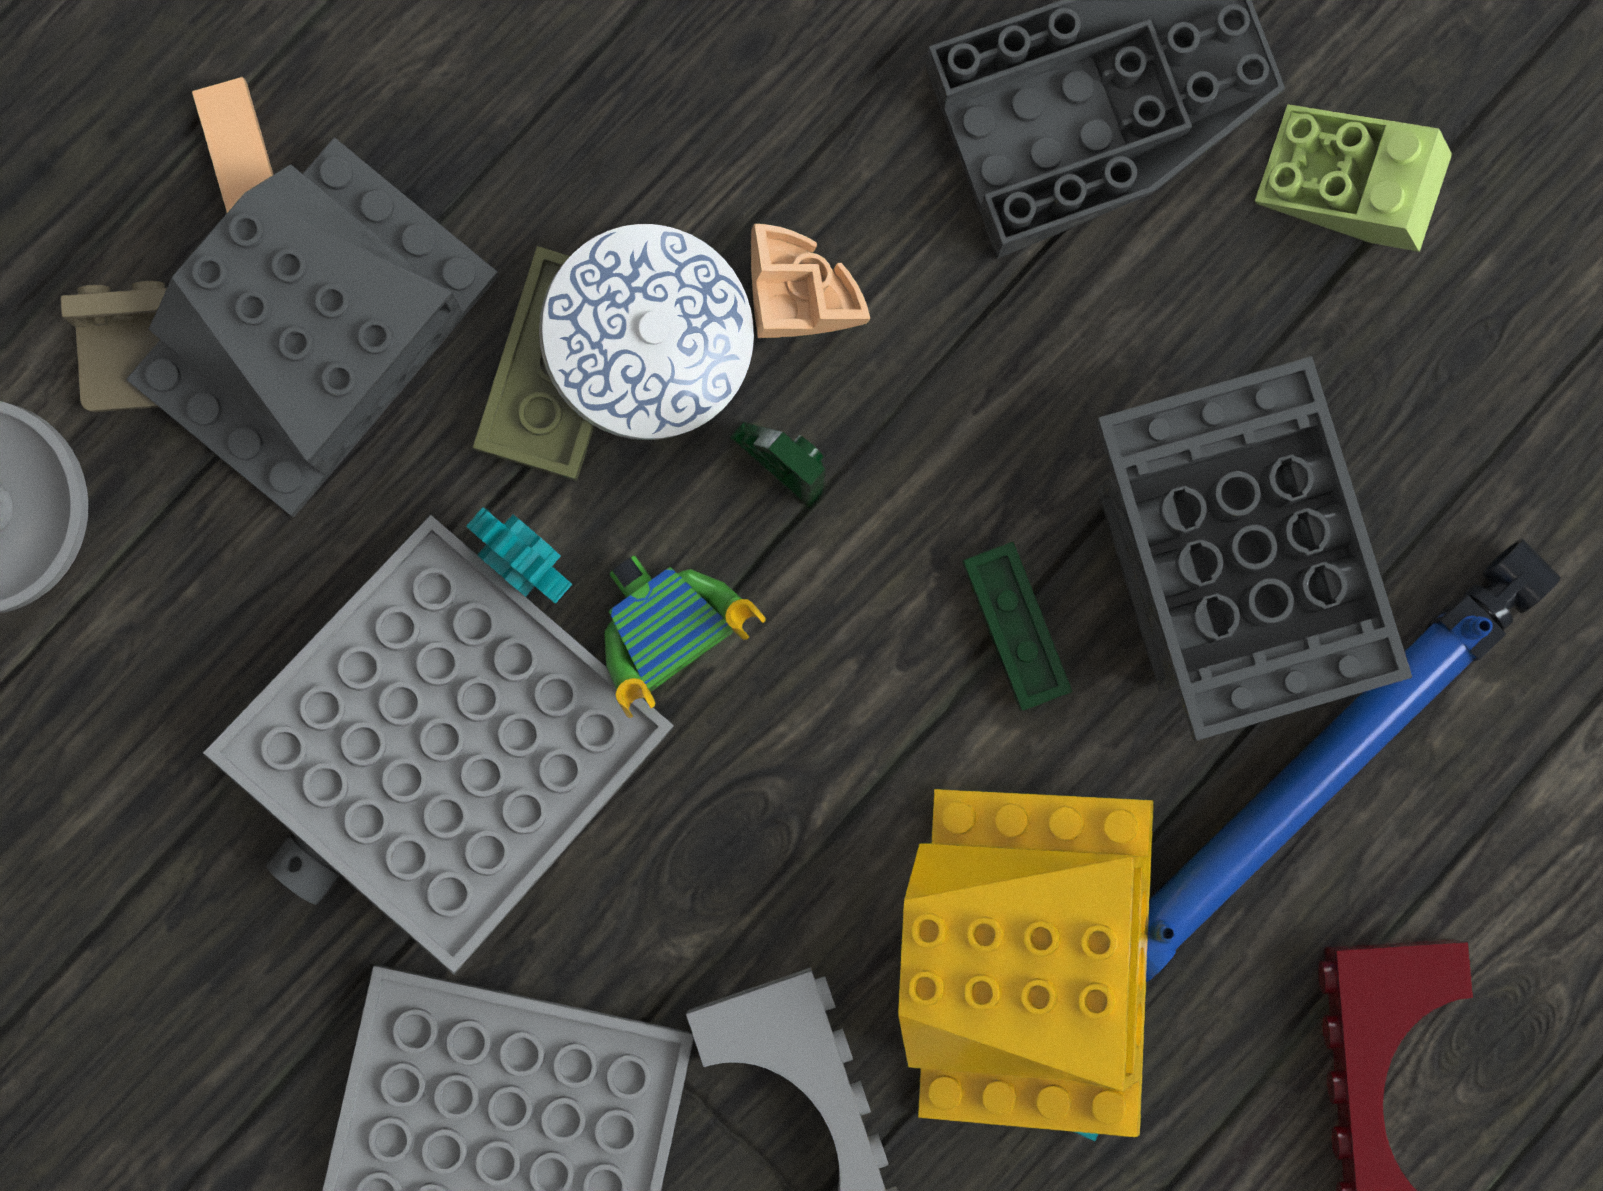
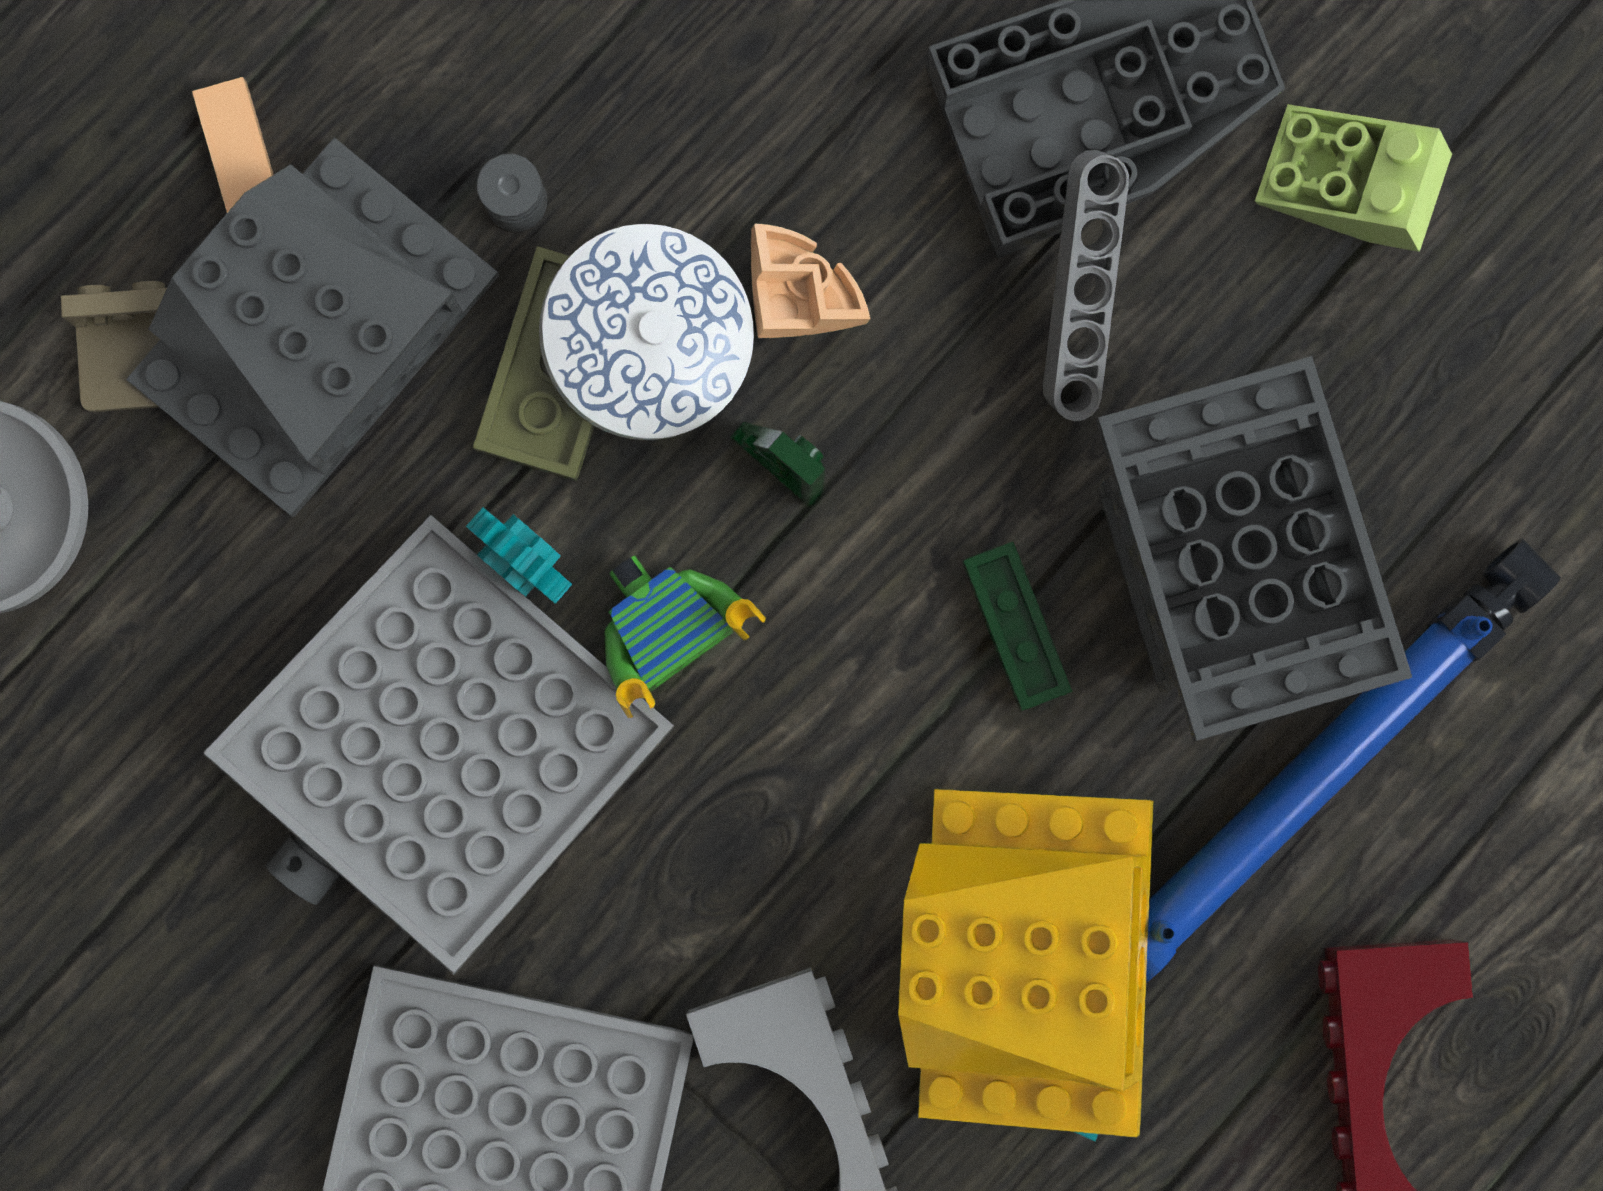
none -> dark grey piece [477,154,547,232]
none -> light grey beam [1043,150,1129,421]

